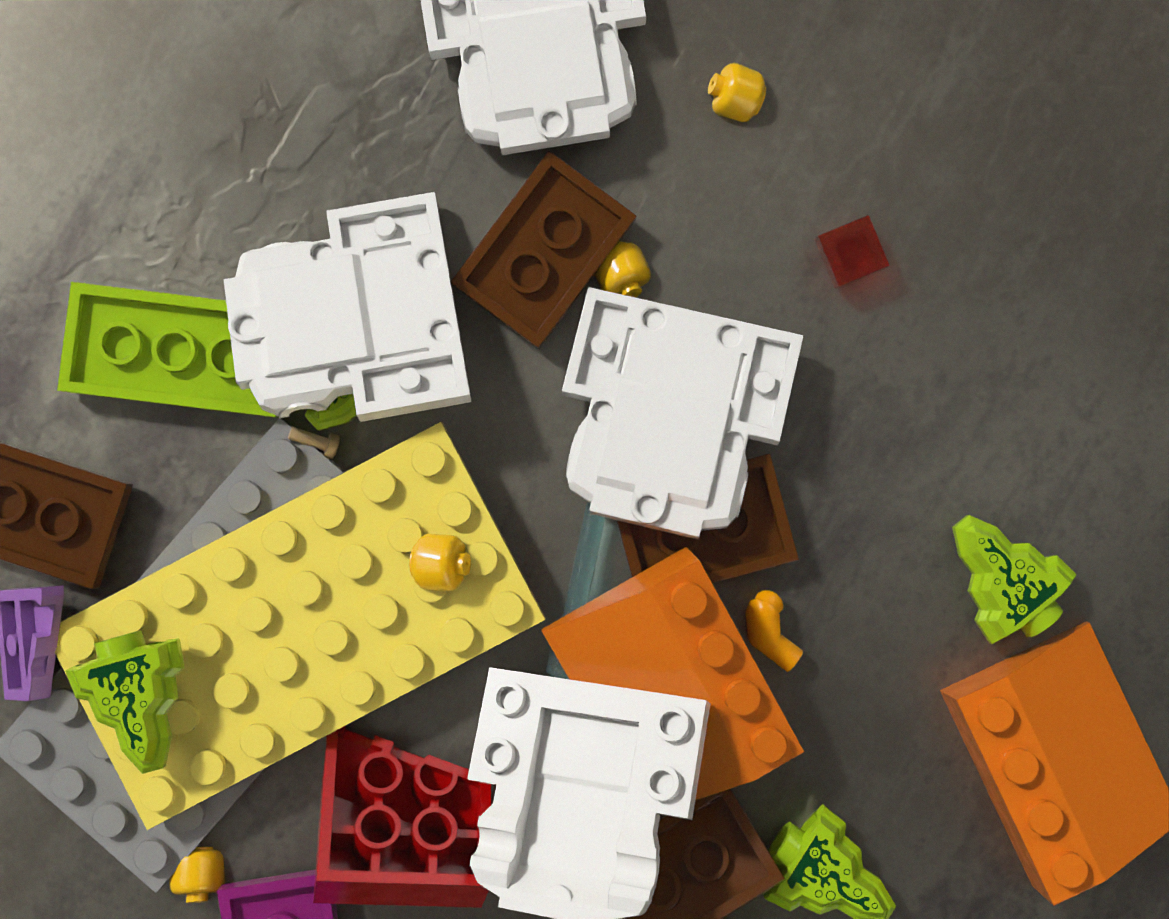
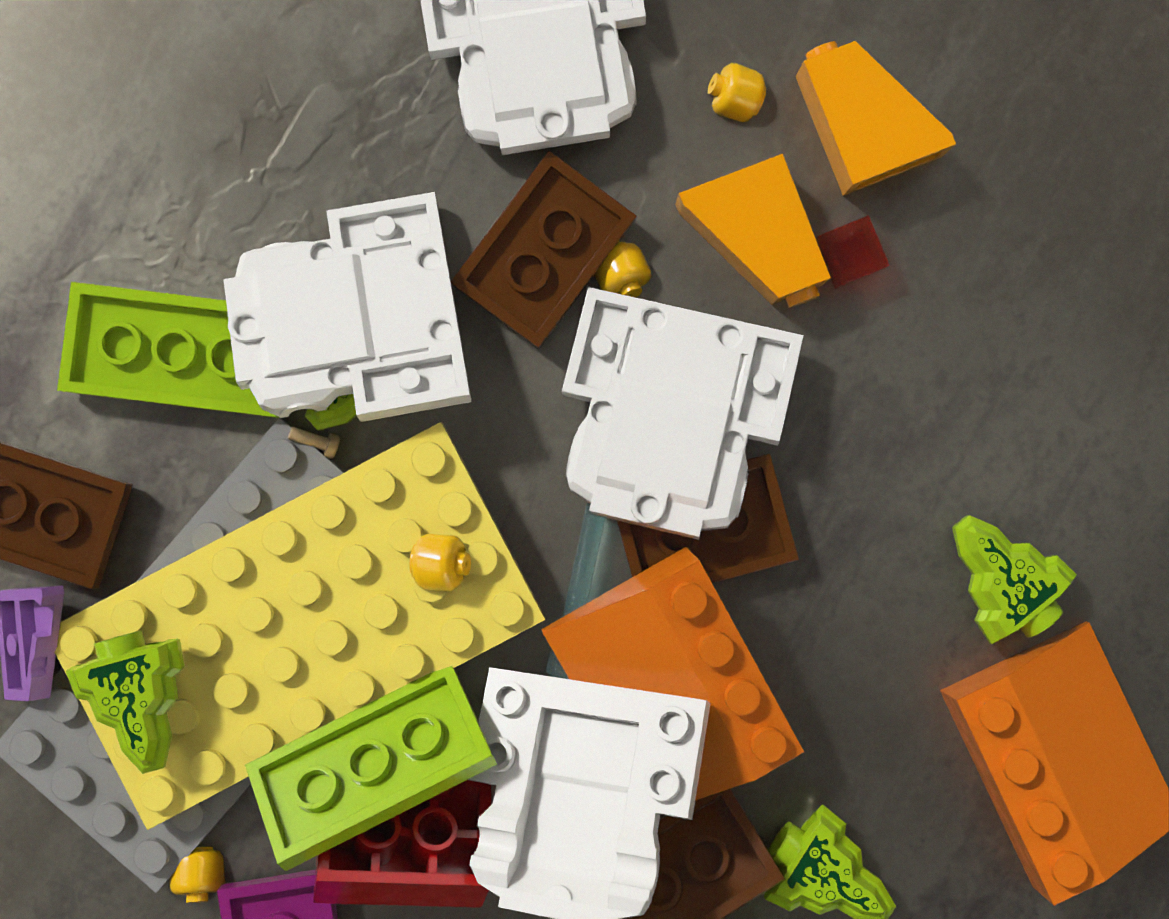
light orange arm [745,590,803,672] -> none
none -> lime plate [245,666,497,871]
none -> light orange slope [675,154,831,308]
none -> light orange slope [795,41,956,196]

